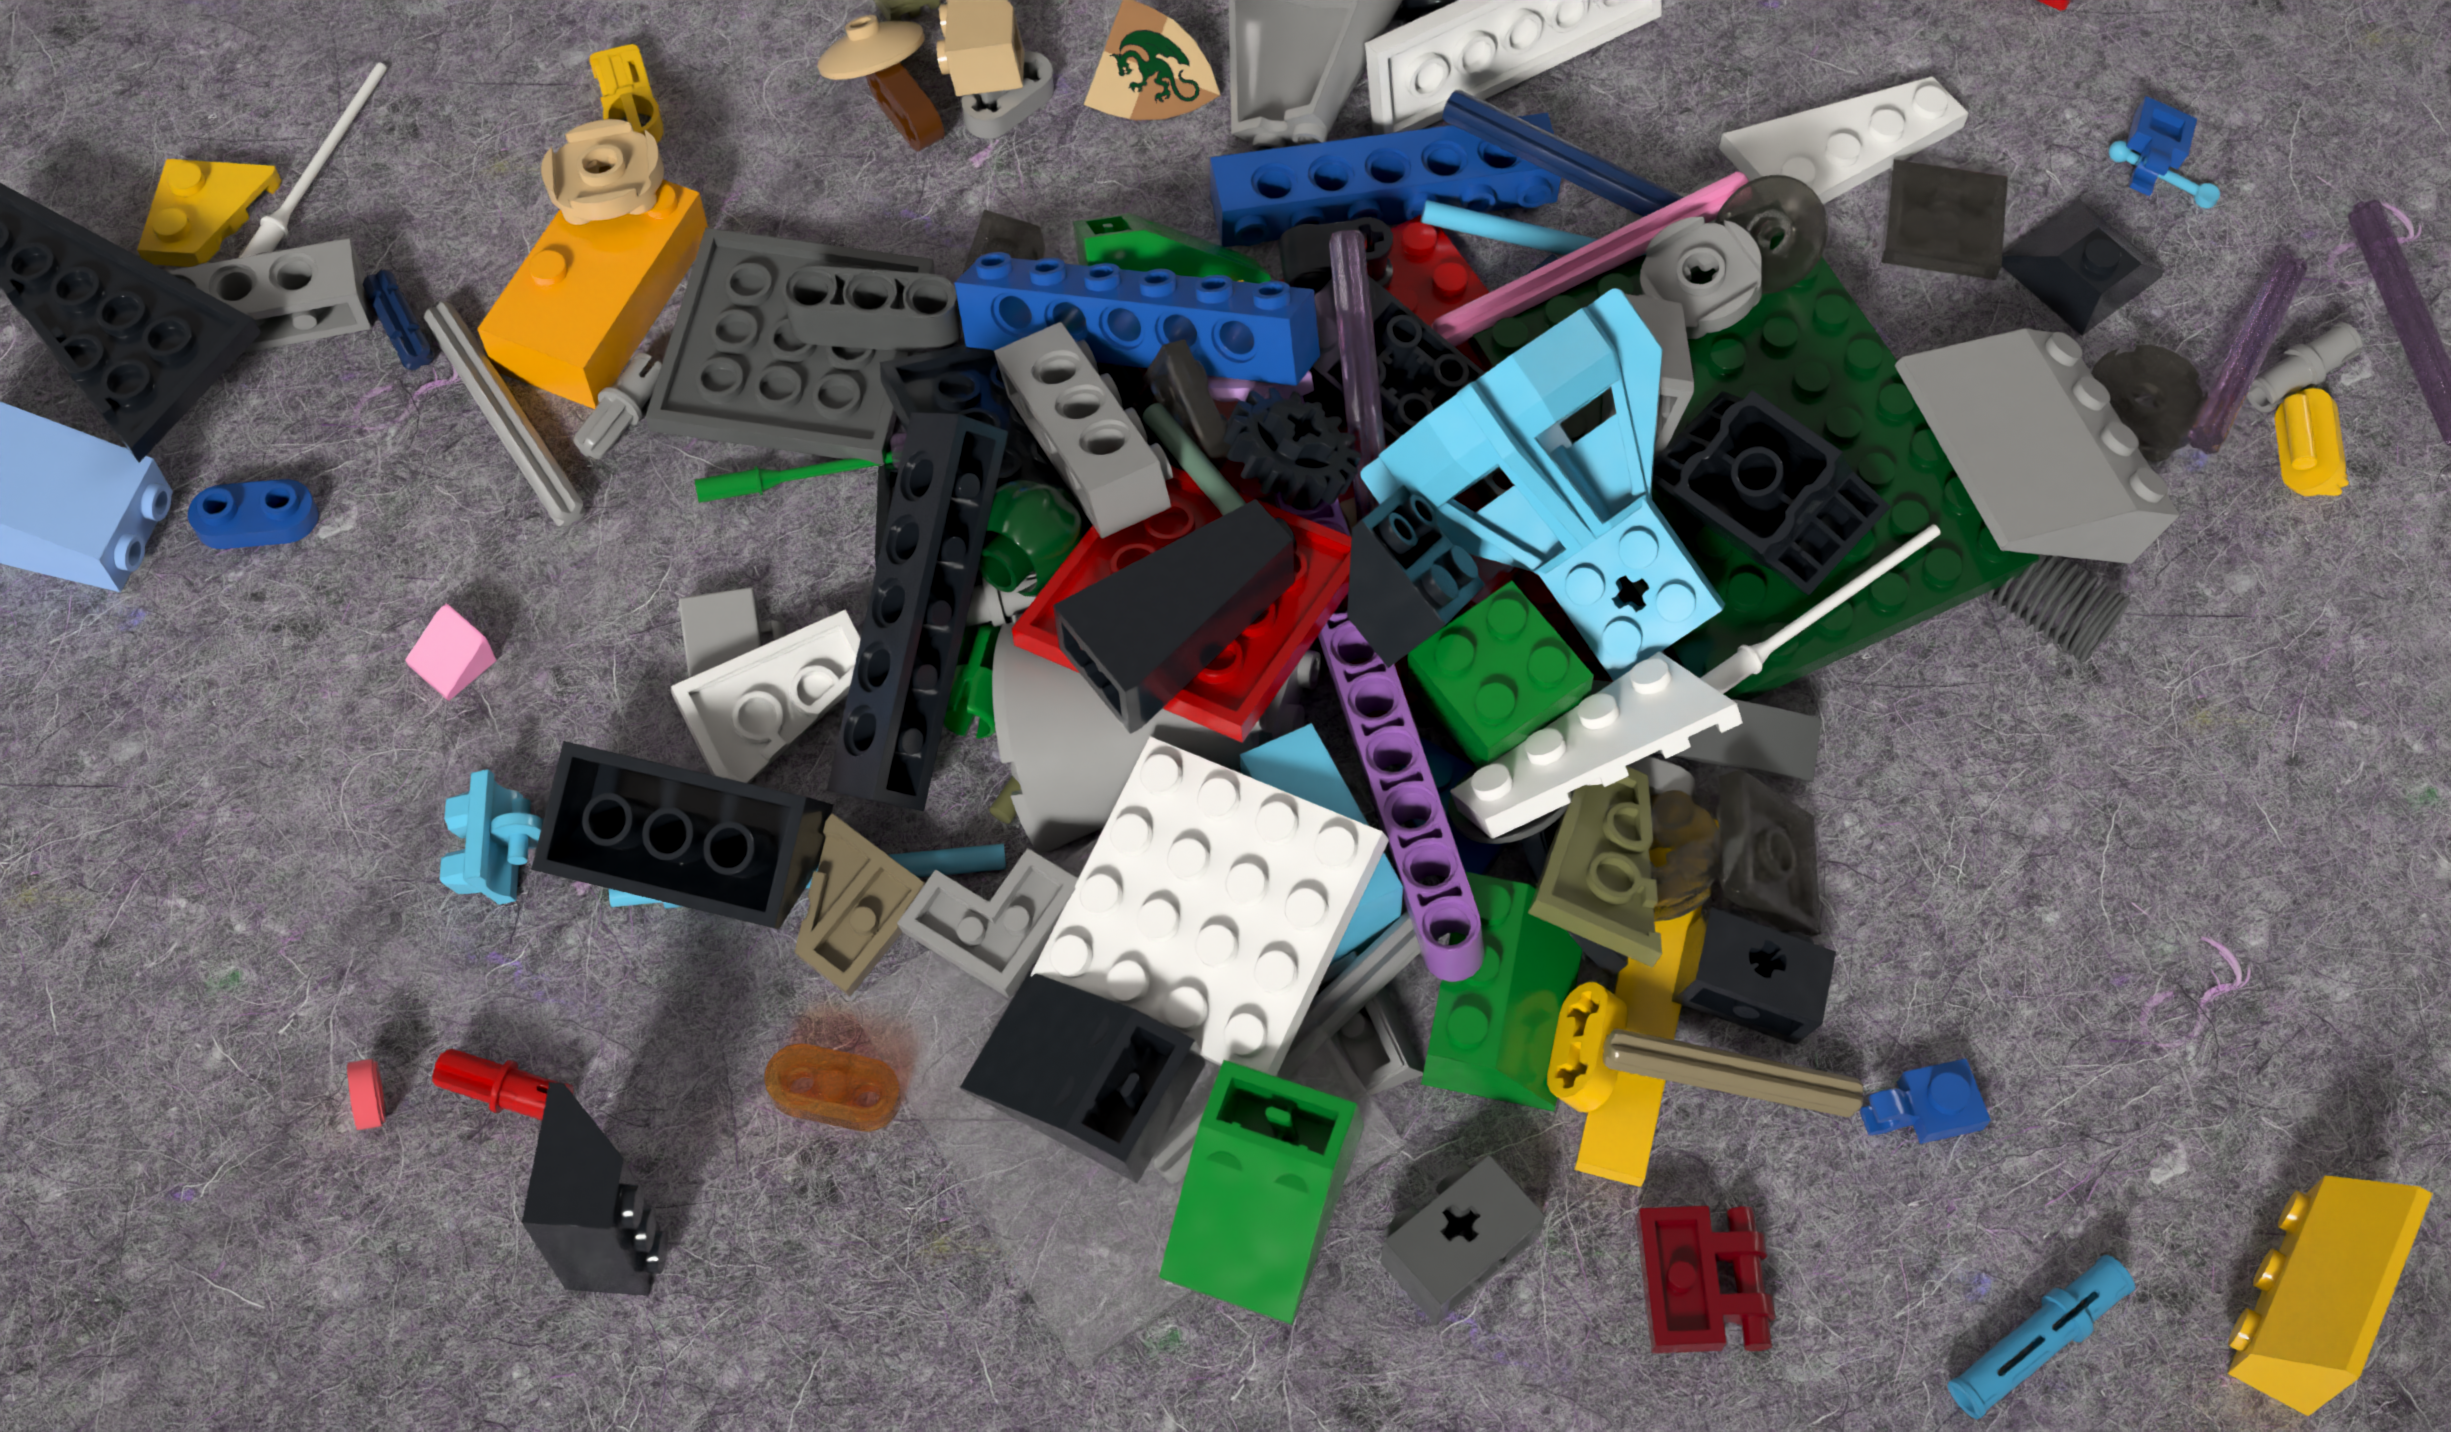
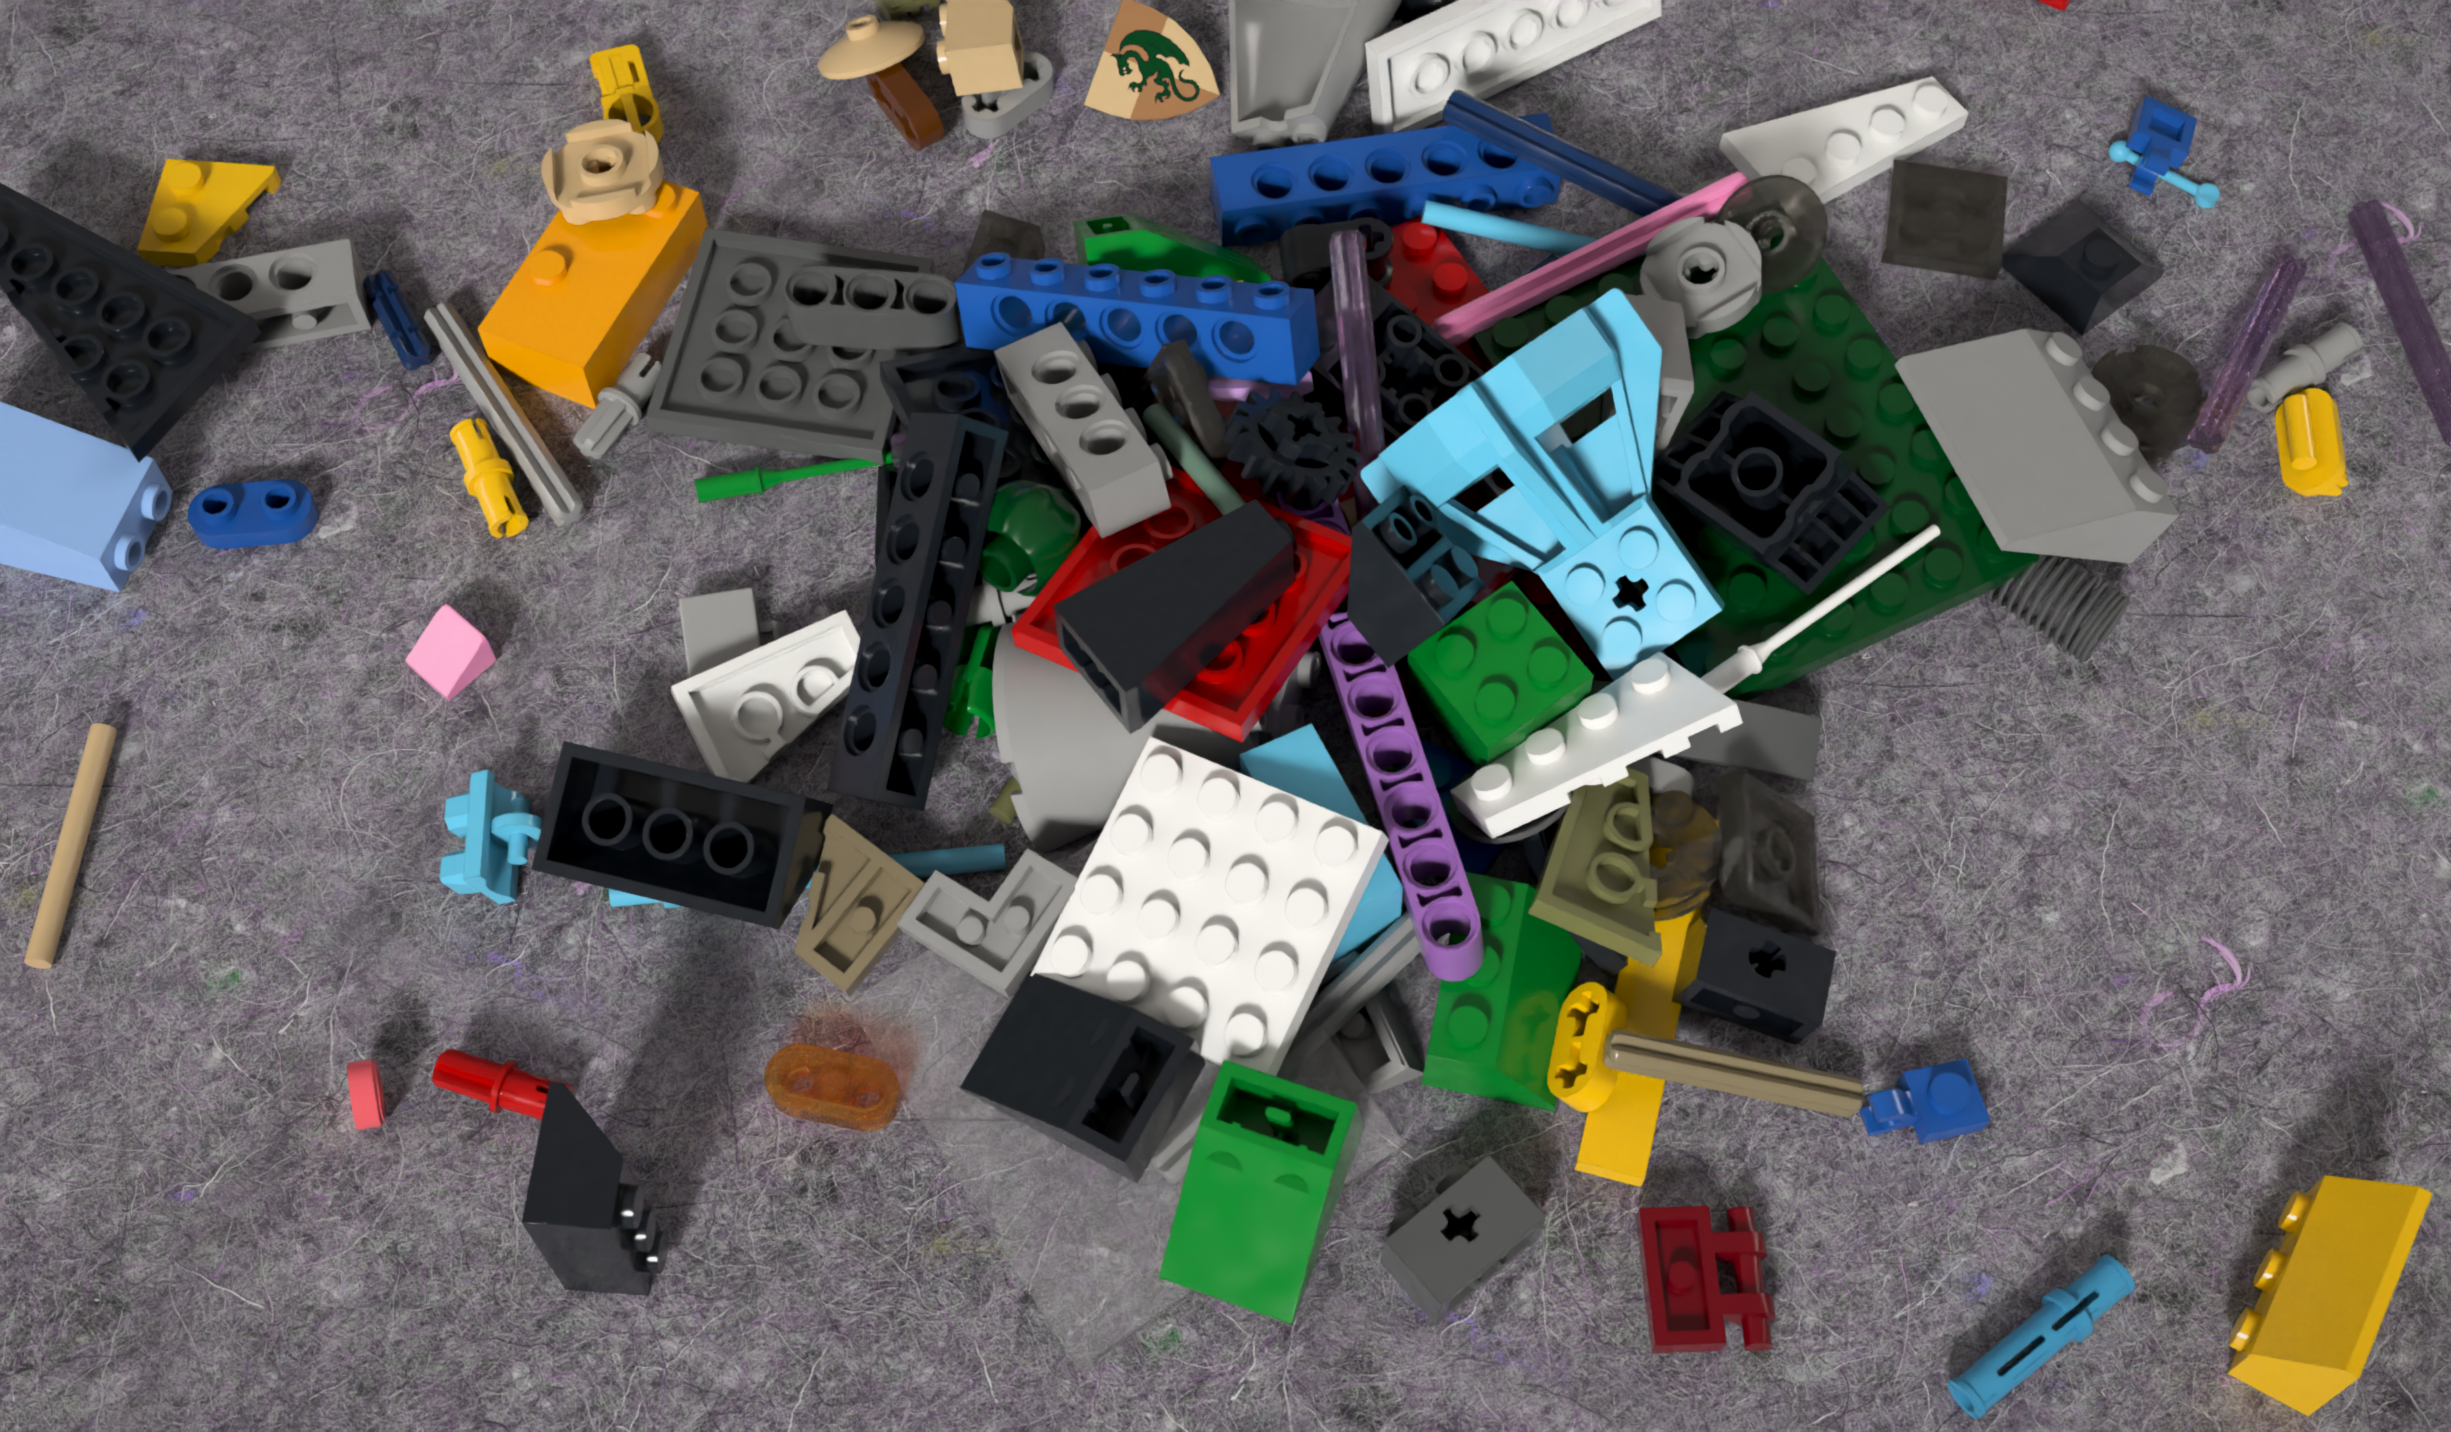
white piece [239,63,387,258] -> none
none -> tan bar [24,723,117,969]
none -> yellow pin [449,418,529,538]

